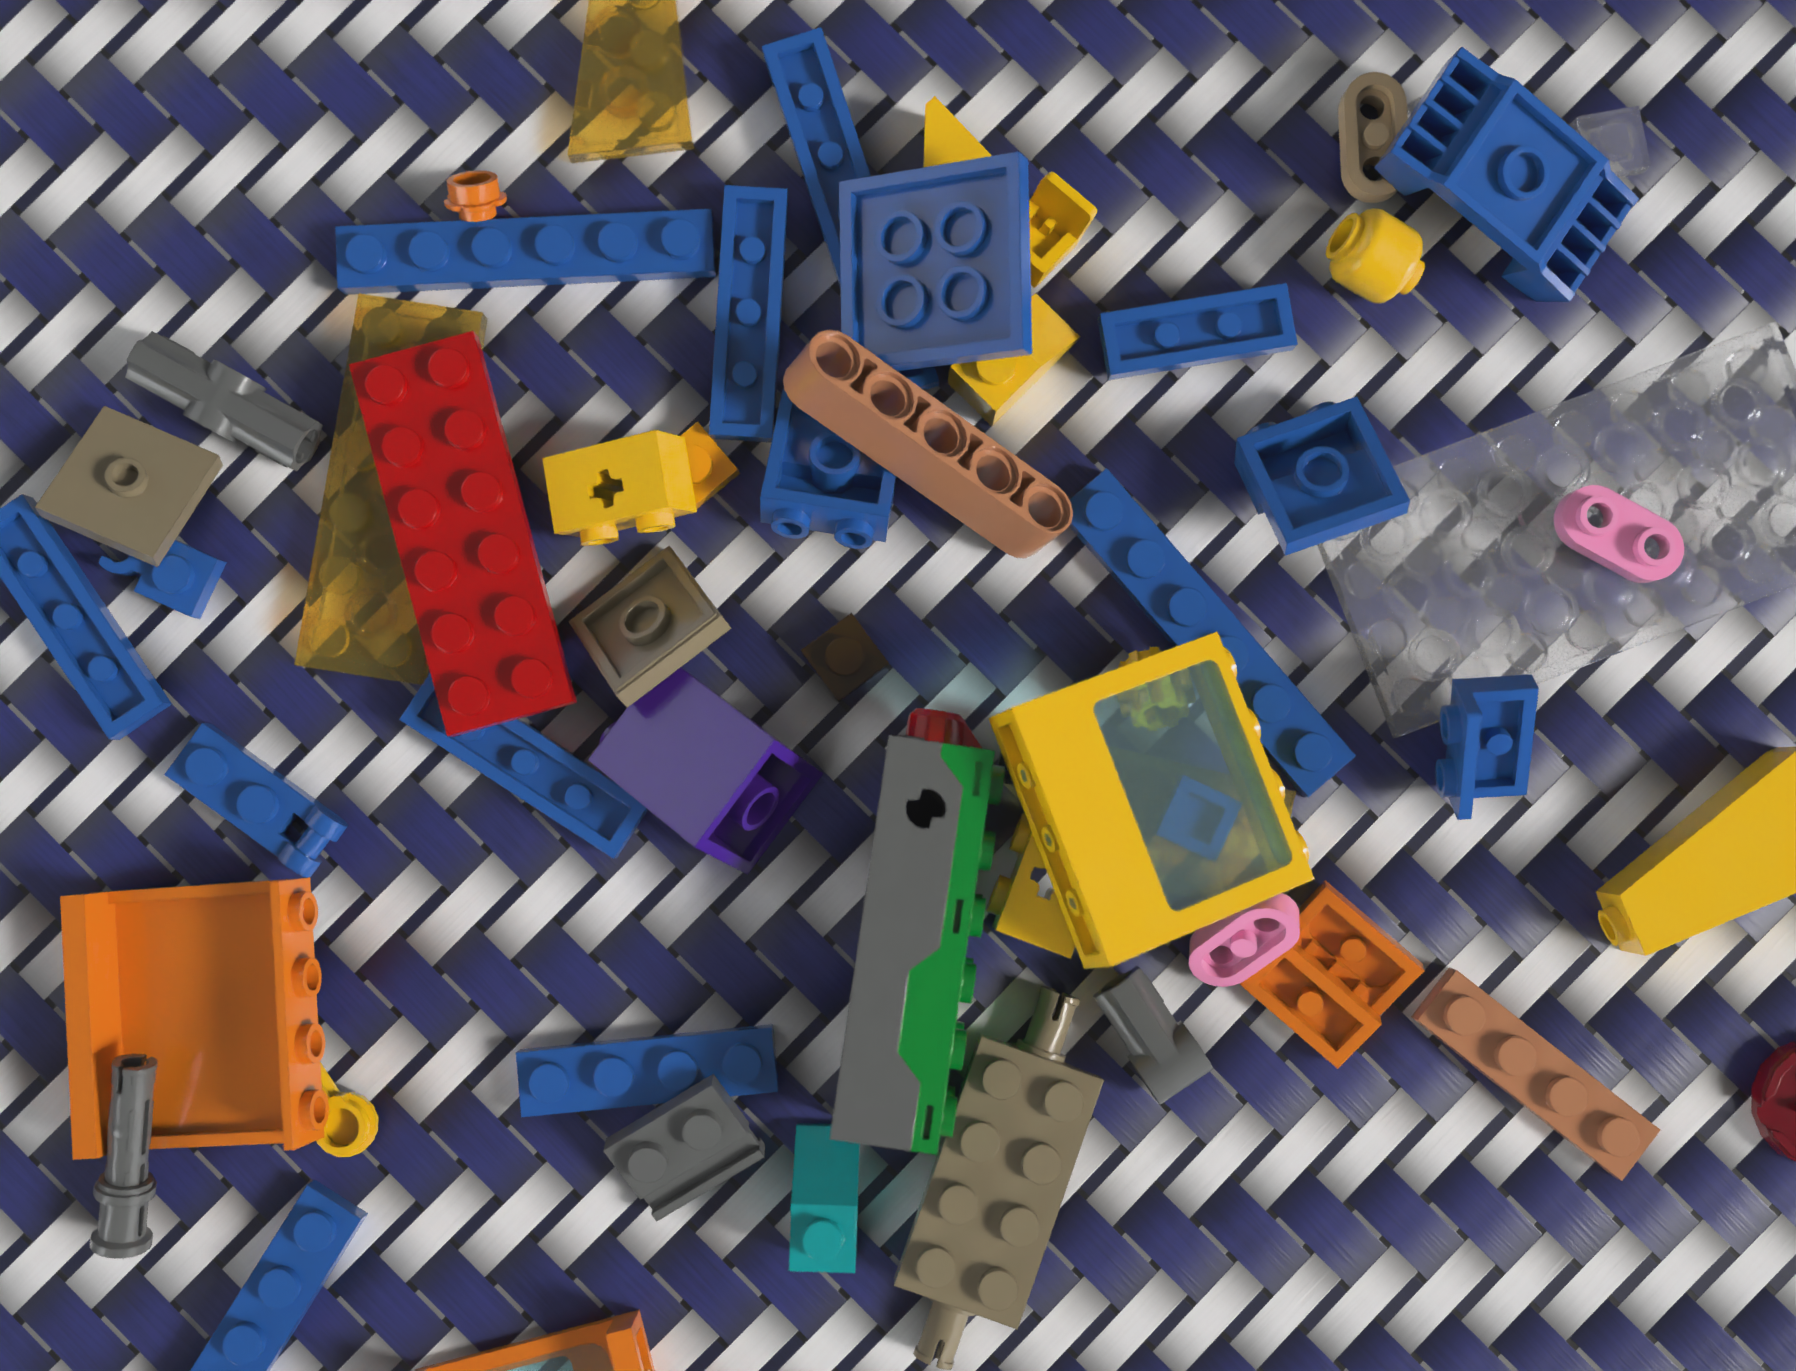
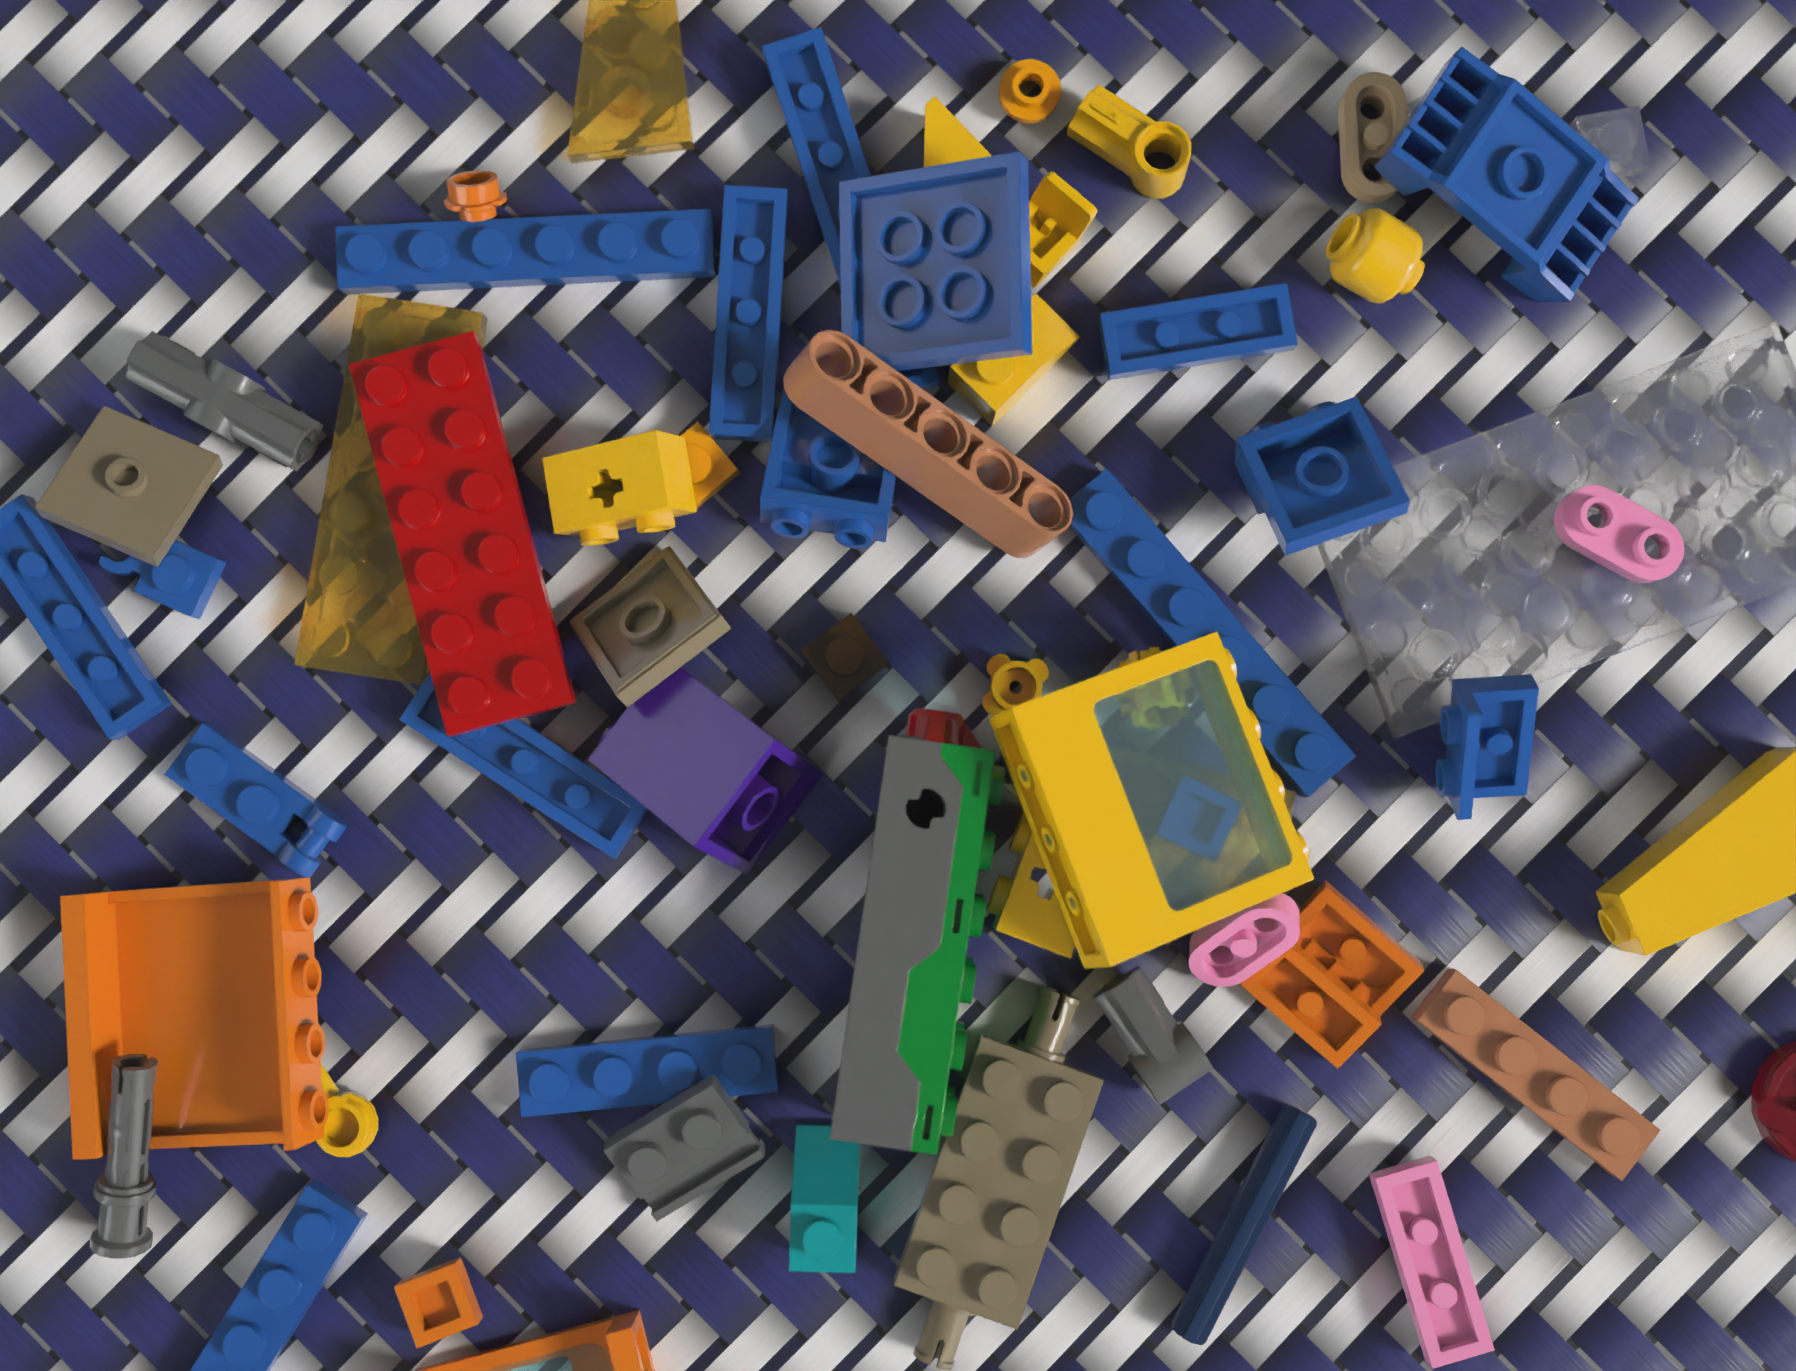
none -> orange plate [394,1257,483,1348]
none -> light orange plate [982,654,1049,716]
none -> light orange plate [998,59,1061,124]
none -> yellow piece [1067,84,1191,199]
none -> dark blue axle [1172,1104,1317,1345]
none -> bright pink plate [1369,1155,1495,1369]

